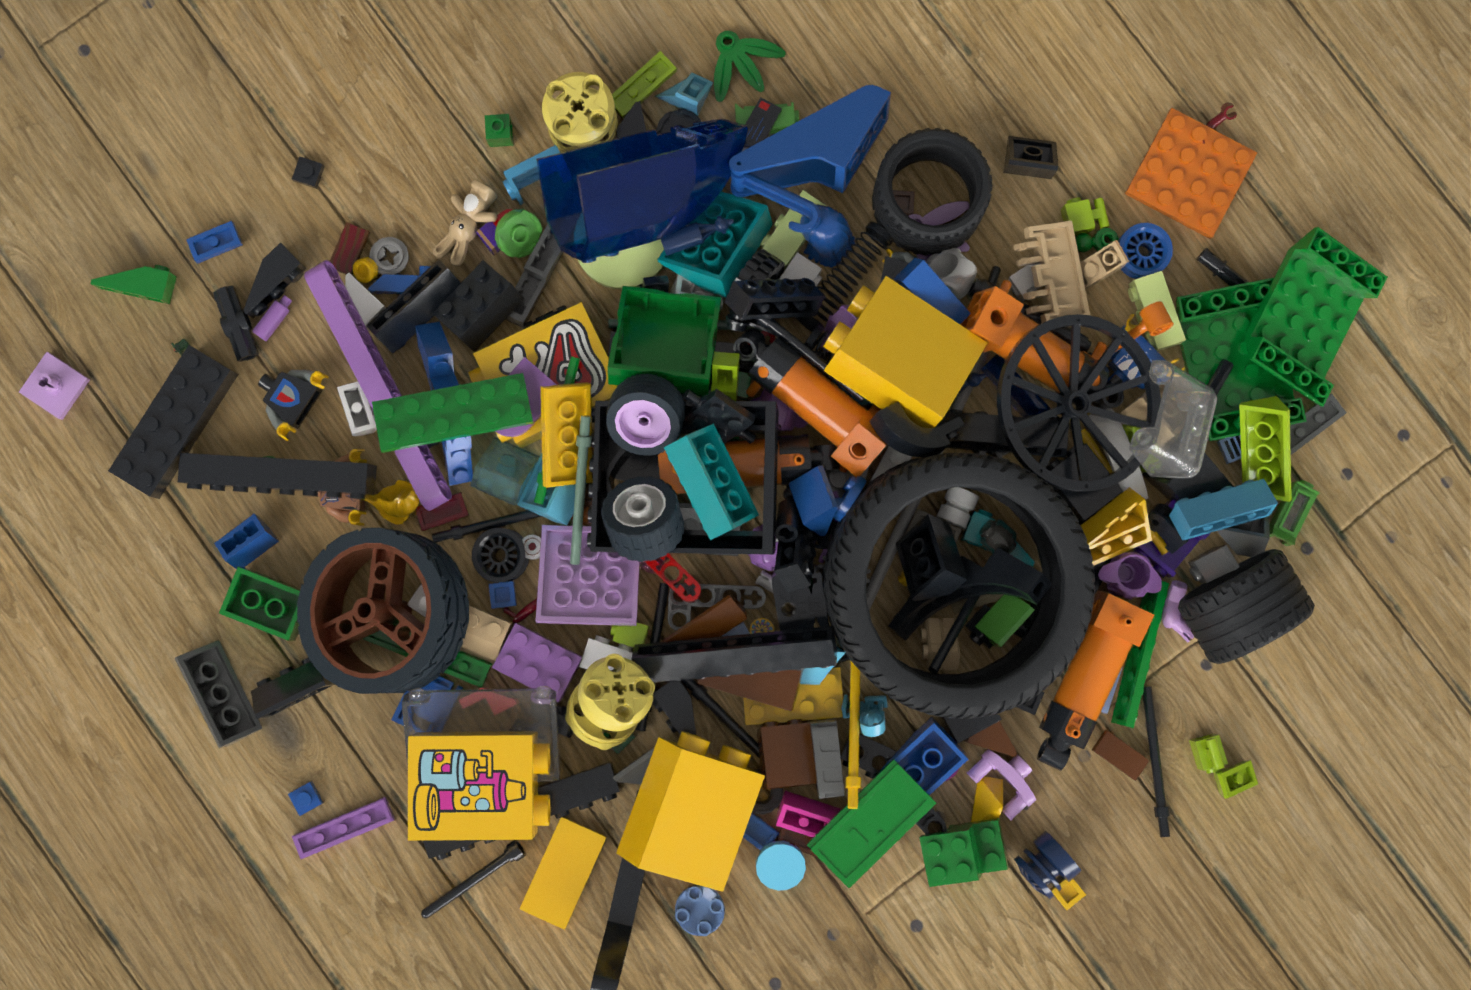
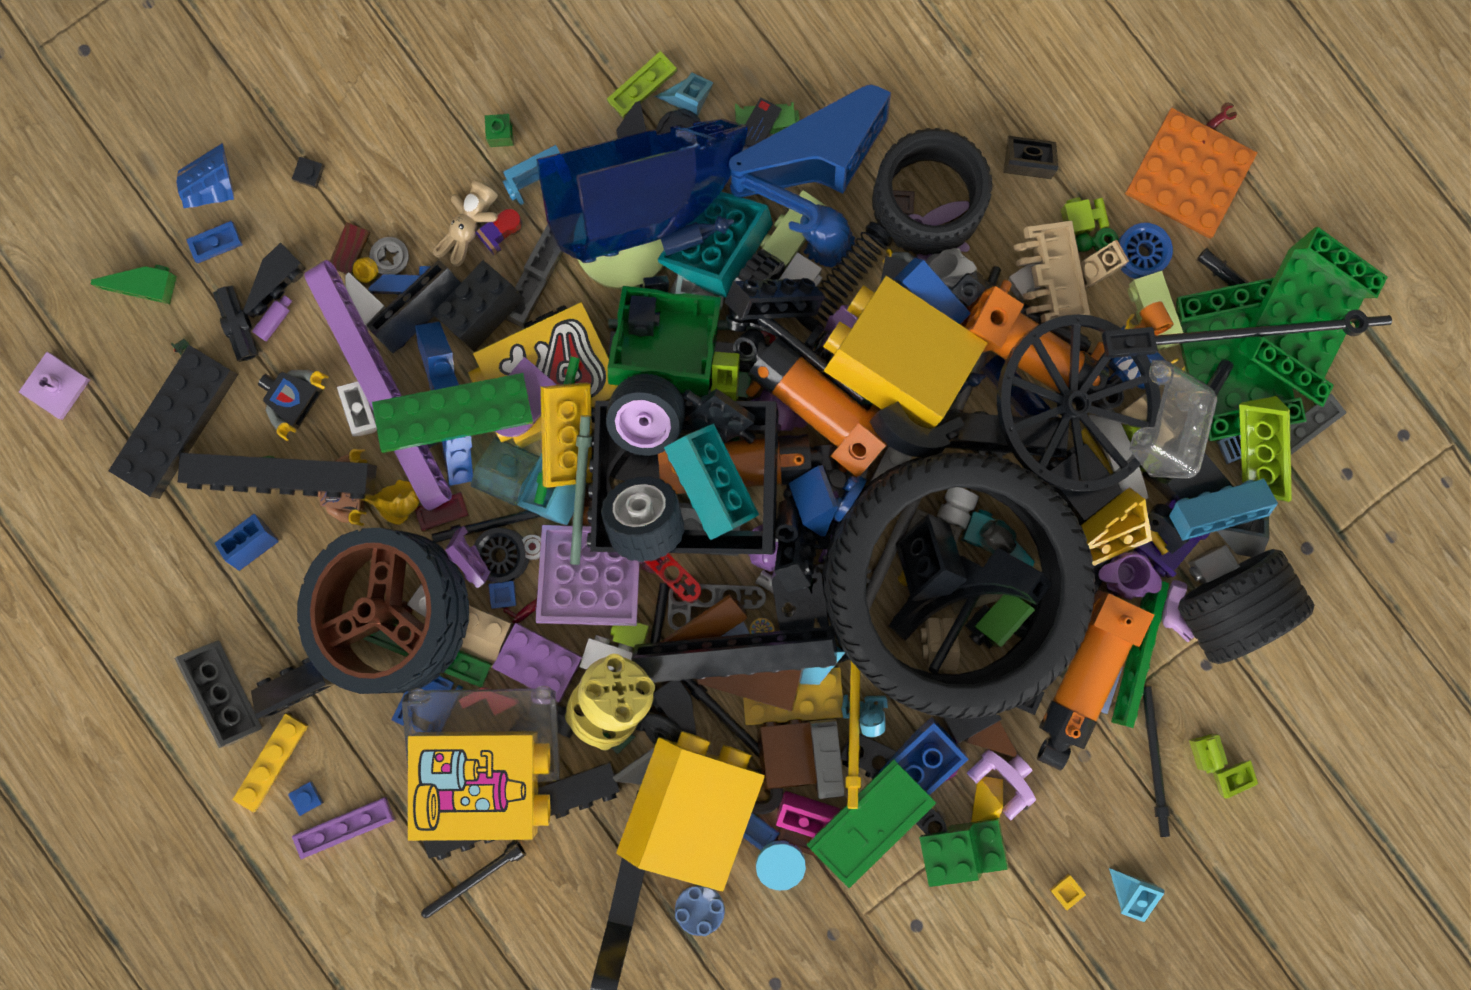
green brick [219,567,300,641] -> none
bright green tile [495,209,542,258] -> none
yellow tile [520,817,607,930] -> none
light yellow piece [542,72,618,159] -> none
green plant [714,31,786,102] -> none
dark blue wheel [1013,831,1082,900] -> none
reddish brown slope [1092,730,1149,781] -> none
bright green window [1269,480,1320,546] -> none
none -> blue slope [176,143,234,208]
none -> yellow plate [232,713,308,813]
none -> medium lavender wing [445,526,490,588]
none -> black brick [628,295,660,337]
none -> black wheel [643,713,681,745]
none -> black bracket [951,270,987,306]
none -> black bar [1102,310,1392,358]
none -> medium azure slope [1109,868,1164,922]

